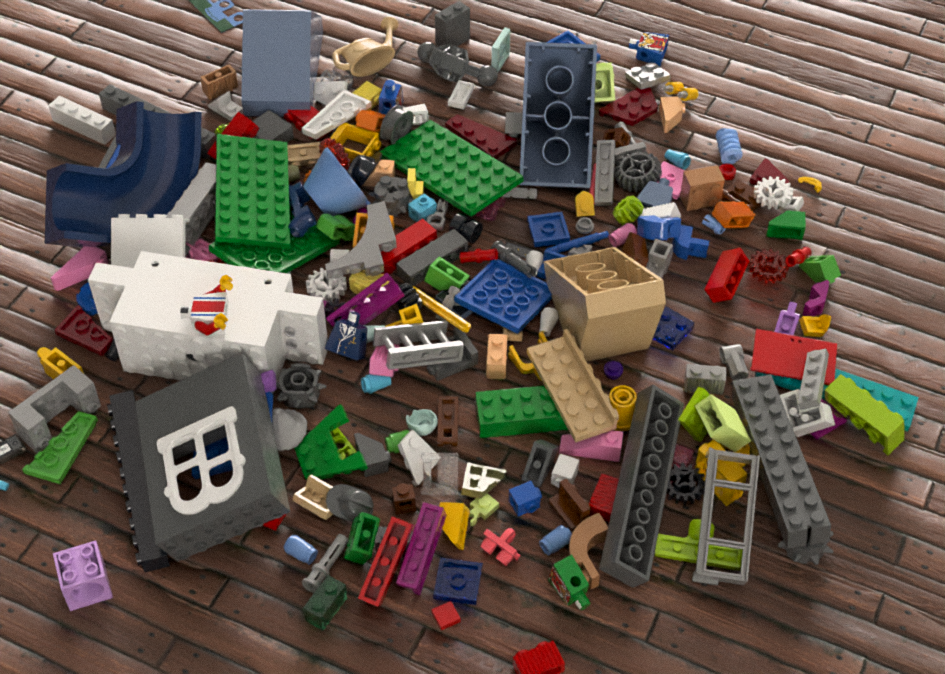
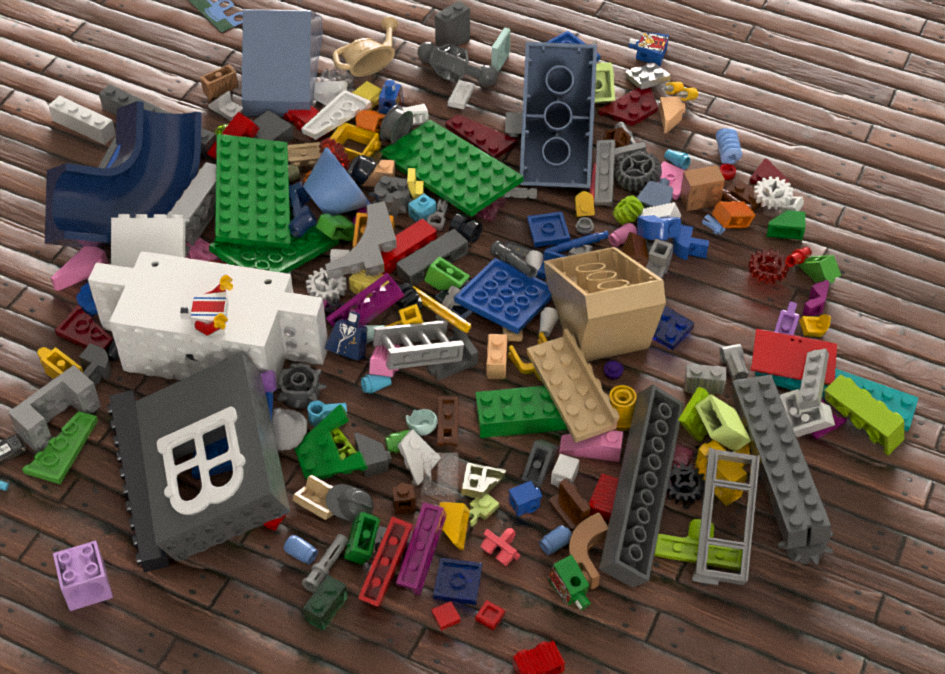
red pin [460,248,498,263] -> none
red brick [704,248,749,303] -> none
yellow piece [798,177,822,193] -> none
none -> dark grey brick [79,343,112,385]
none -> medium azure piece [307,401,347,427]
none -> red tile [475,600,505,630]

